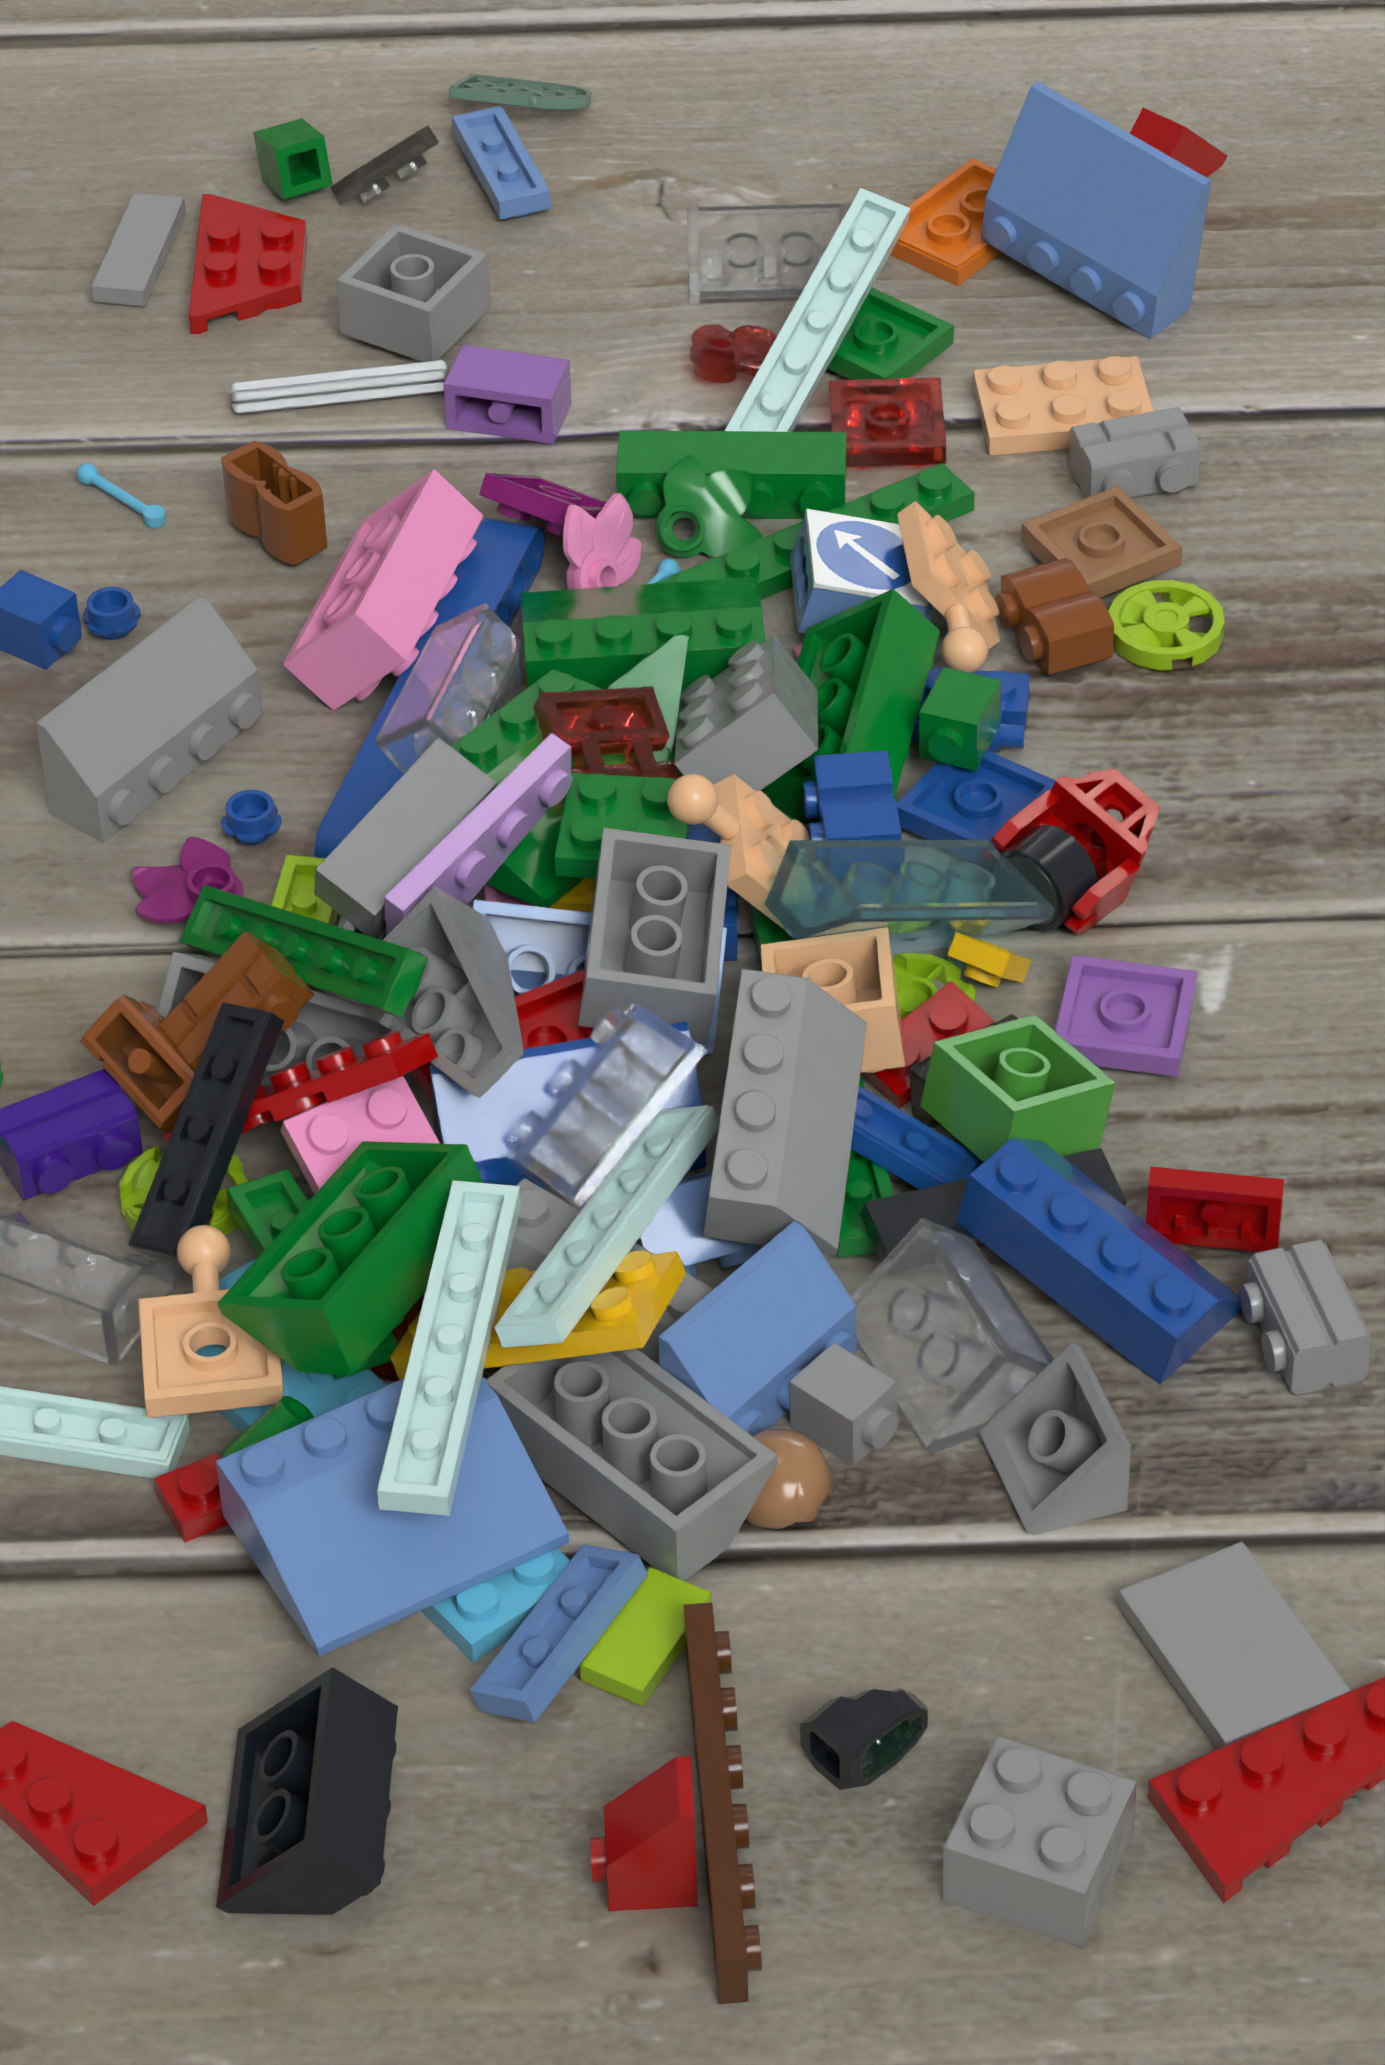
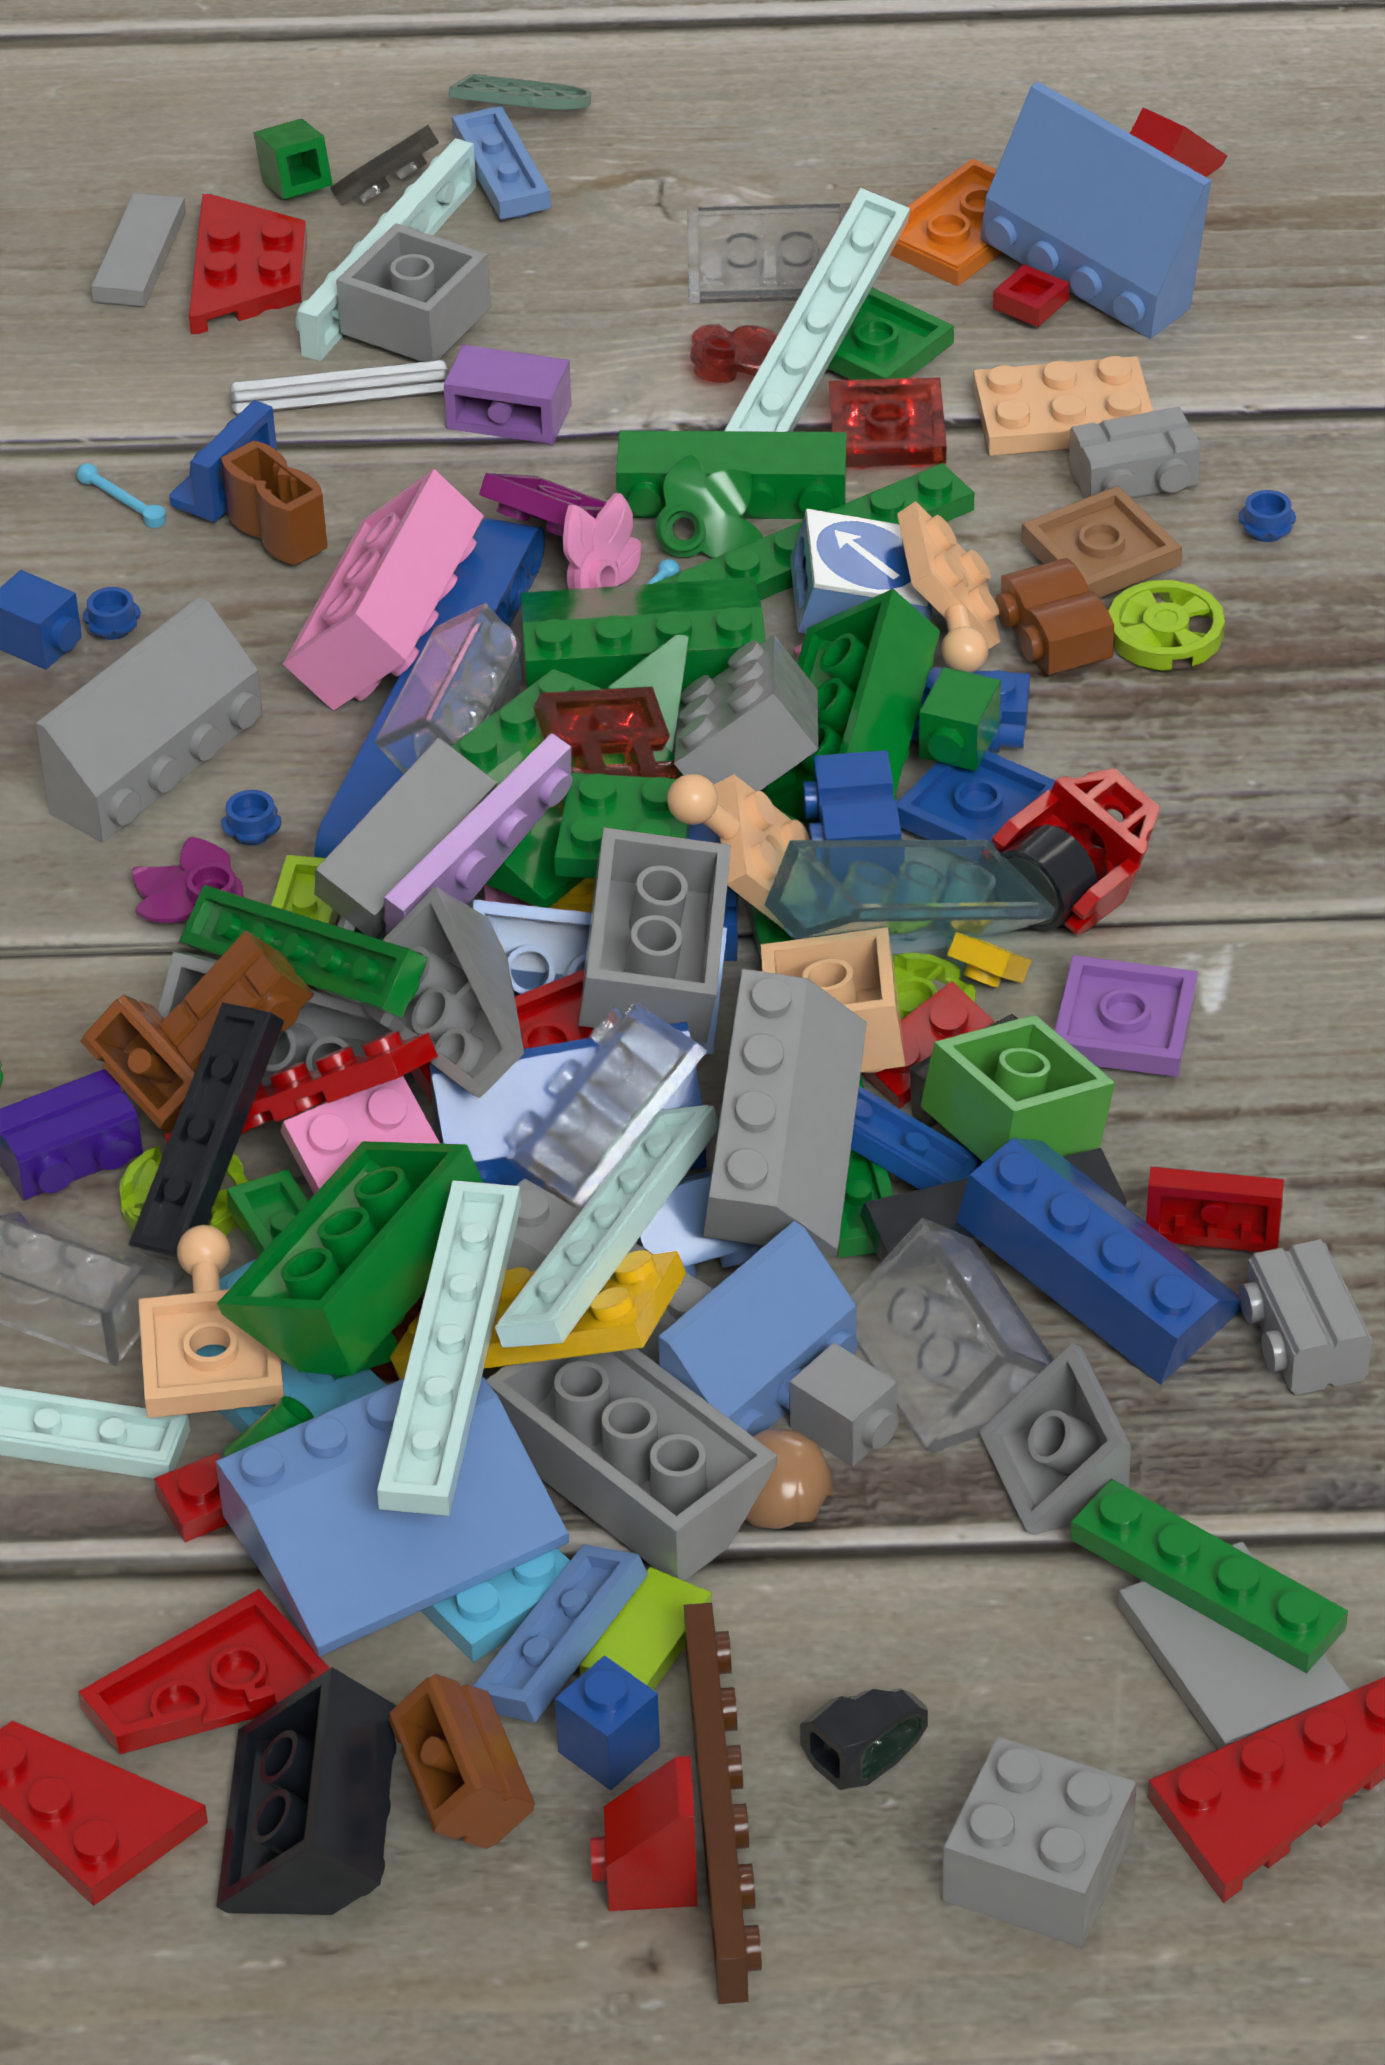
none -> red wing [78,1589,330,1755]
none -> blue bracket [169,400,277,522]
none -> light aqua plate [295,138,476,361]
none -> dark orange brick [388,1674,535,1849]
none -> blue brick [555,1655,660,1791]
none -> red plate [993,264,1069,327]
none -> green plate [1070,1479,1348,1674]
none -> blue plate [1239,490,1296,542]

